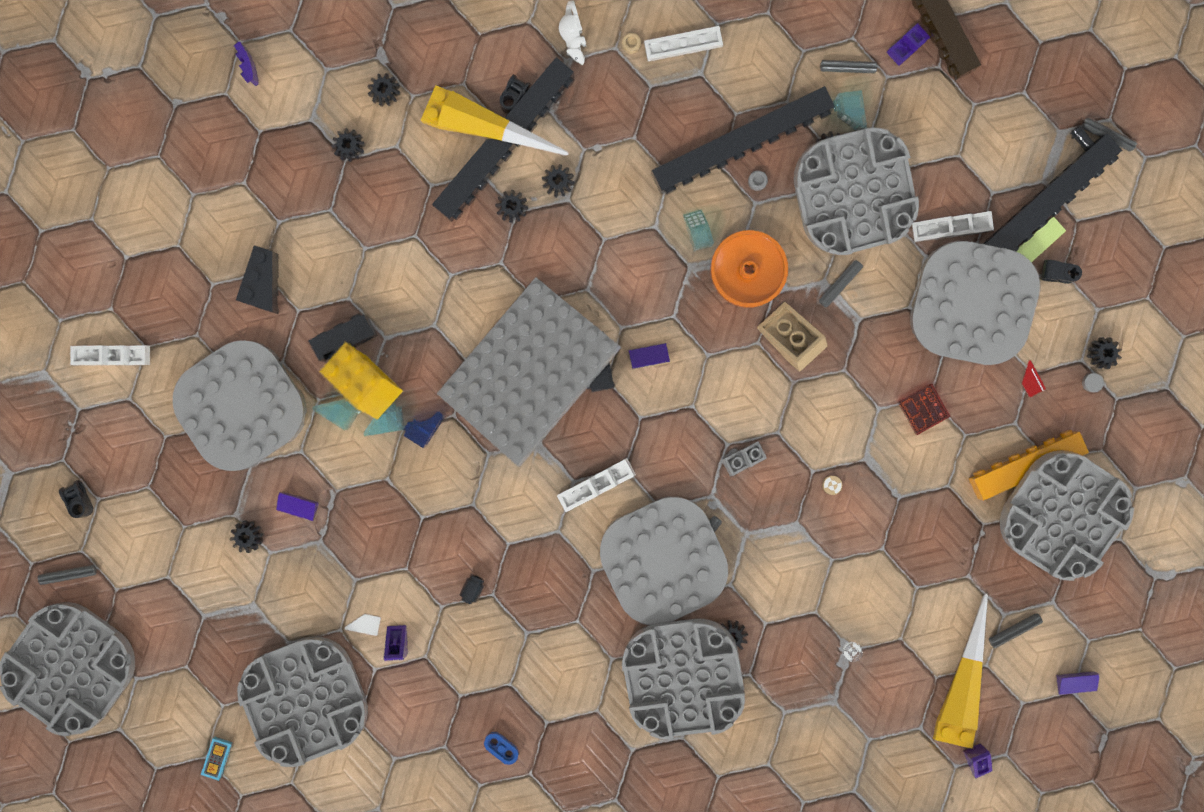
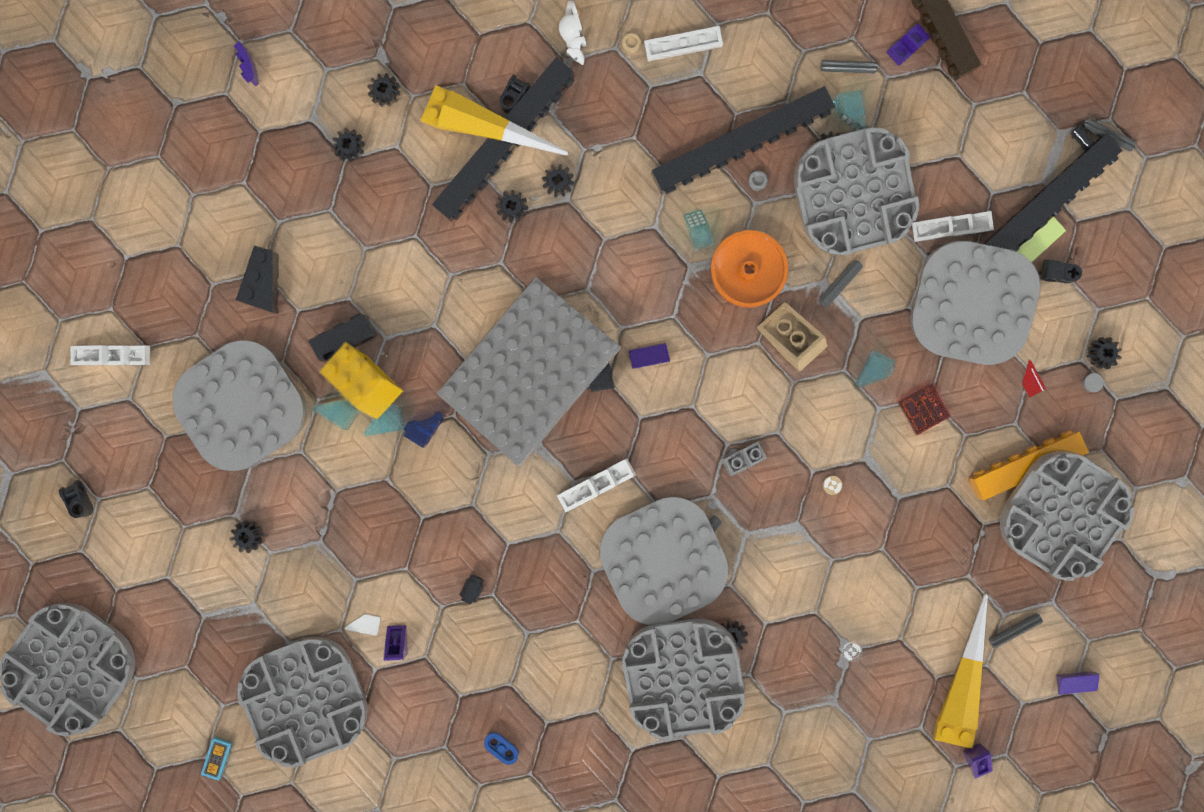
dark grey axle [38,565,97,585] -> none
dark purple slope [276,492,319,521] -> none
none -> clear light blue slope [854,351,896,387]

